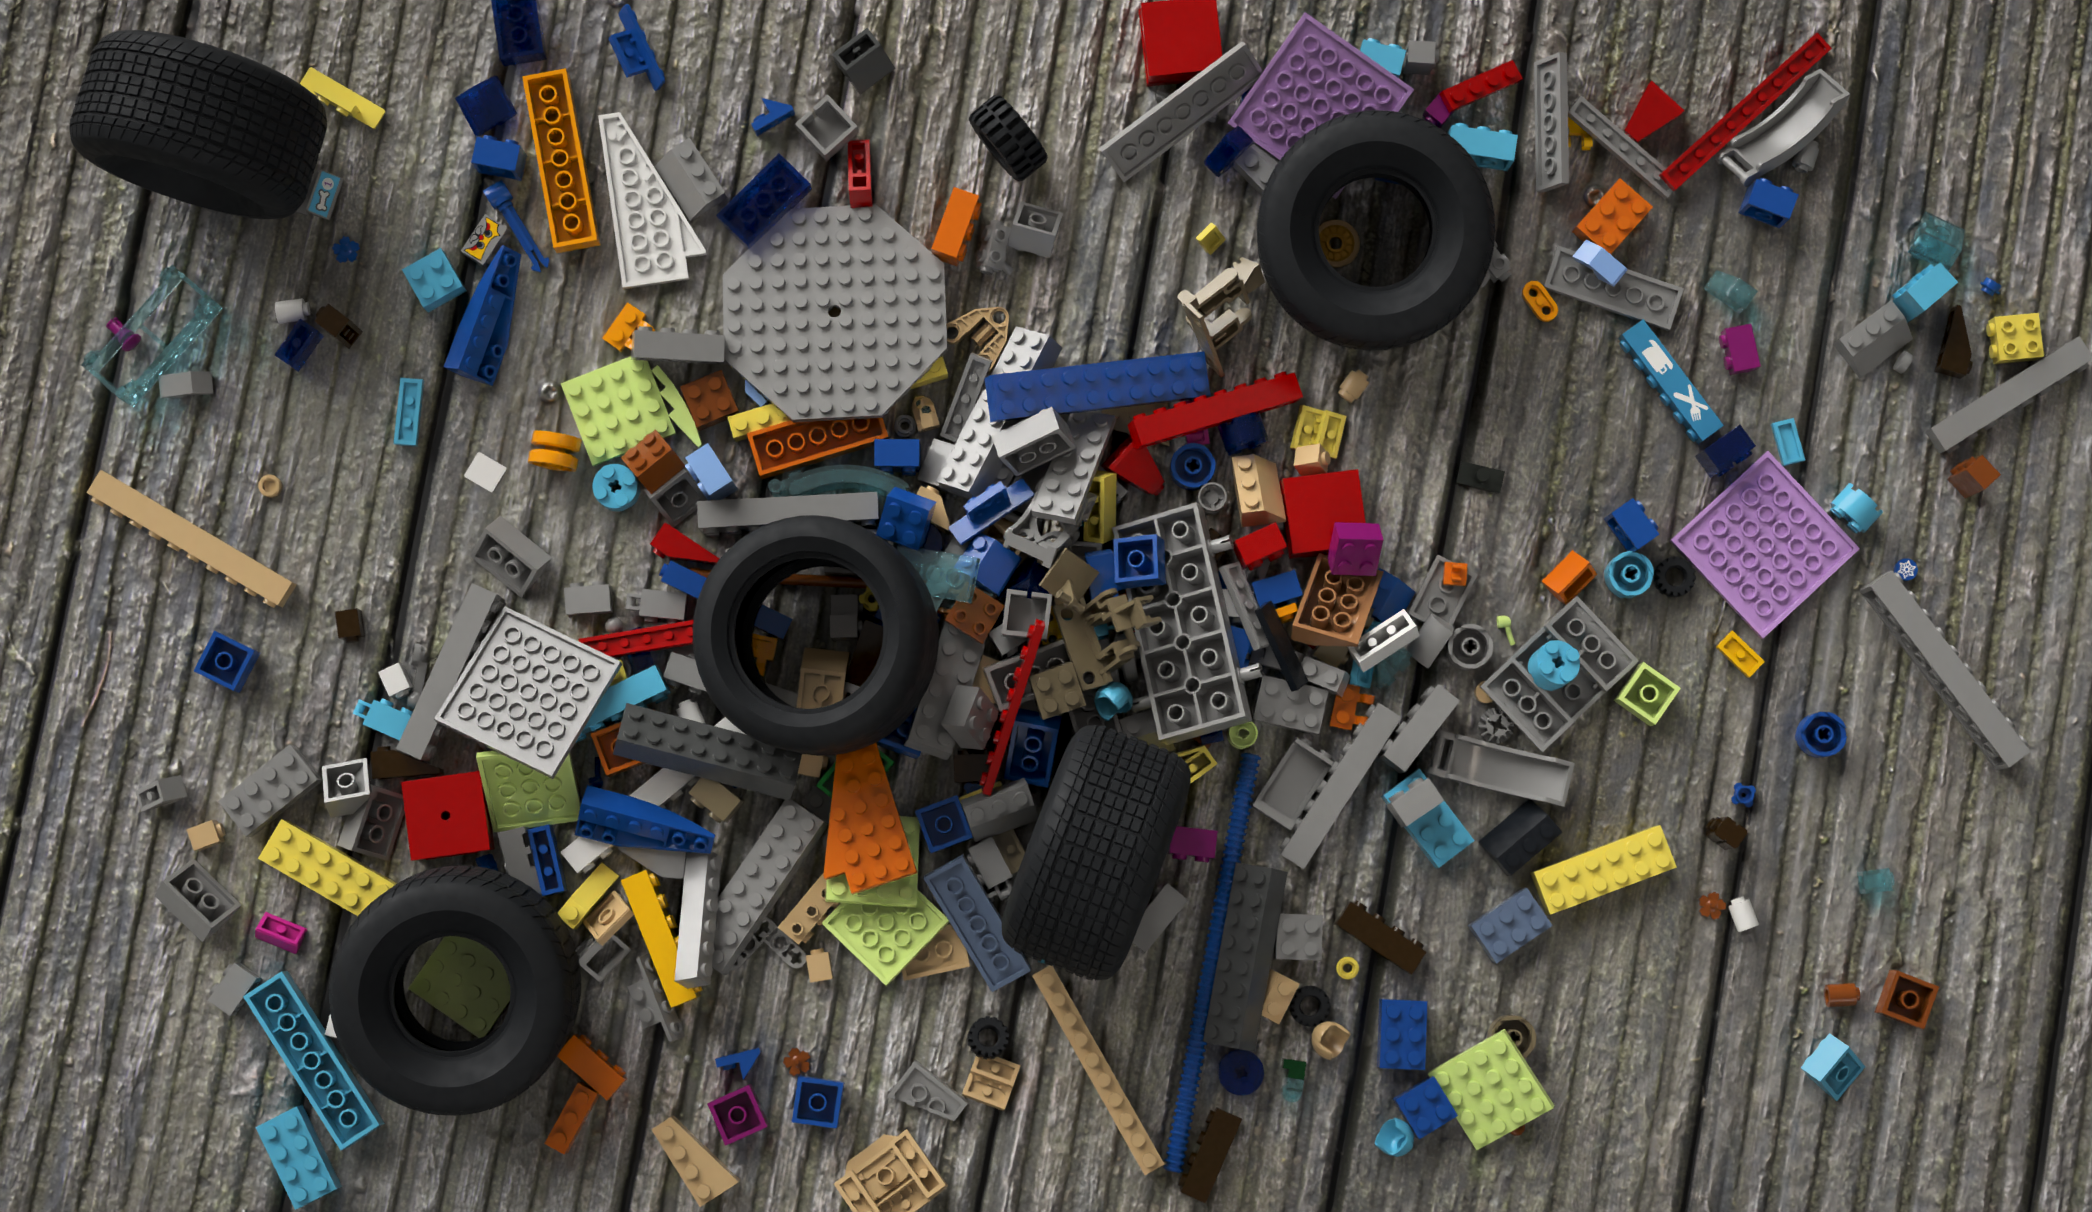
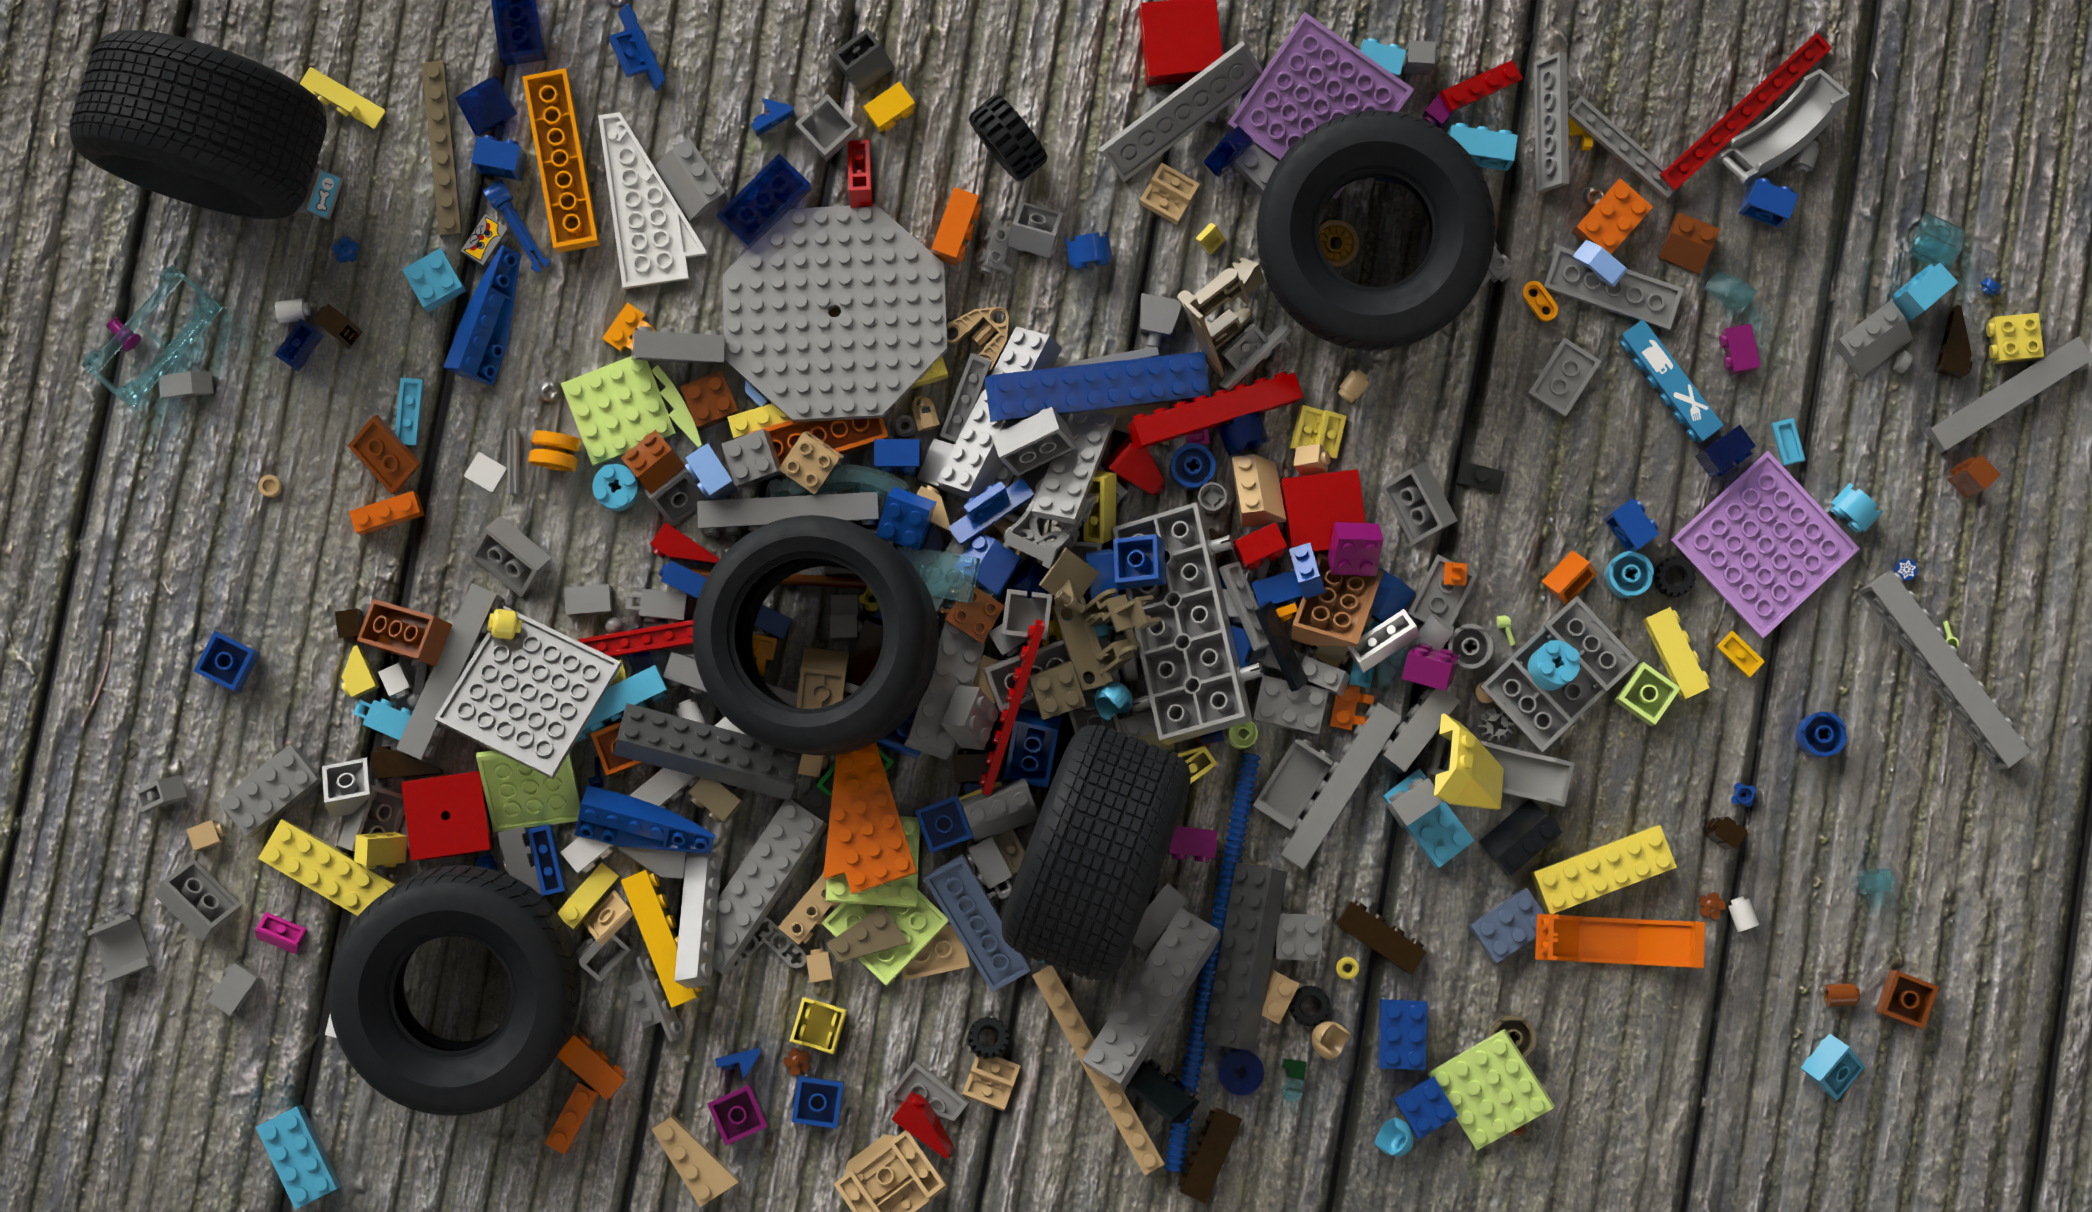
tan brick [86,470,297,608] -> none
medium azure brick [243,971,385,1150] -> none
yellowish green plate [408,936,510,1038] -> none
red slope [1624,81,1684,143] -> none
none -> light grey panel [87,912,154,982]
none -> light yellow slope [341,645,380,699]
none -> dark orange plate [348,415,422,495]
none -> orange brick [349,491,424,536]
none -> light yellow brick [354,832,407,869]
none -> dark orange brick [357,599,452,667]
none -> dark tan plate [421,60,462,237]
none -> light yellow head [487,609,522,640]
none -> light grey axle [507,429,520,495]
none -> light grey brick [721,429,783,489]
none -> tan bracket [779,431,844,494]
none -> light yellow piece [789,997,848,1054]
none -> dark tan wing [827,906,909,964]
none -> yellow brick [863,81,915,133]
none -> red slope [891,1091,954,1159]
none -> blue brick [1065,232,1113,270]
none -> light grey tile [1070,347,1159,366]
none -> light grey brick [1082,907,1221,1090]
none -> black slope [1127,1058,1200,1123]
none -> tan slope [1138,163,1200,225]
none -> light grey torso [1140,293,1182,348]
none -> light grey bracket [1219,323,1292,391]
none -> brick [1289,543,1326,599]
none -> light grey slope [1381,462,1458,545]
none -> magenta brick [1402,643,1459,691]
none -> light yellow wedge [1434,713,1504,810]
none -> light grey plate [1527,338,1601,418]
none -> orange panel [1535,914,1705,968]
none -> light yellow brick [1642,607,1710,701]
none -> dark orange slope [1658,212,1720,274]
none -> yellowish green hand [1943,621,1959,651]

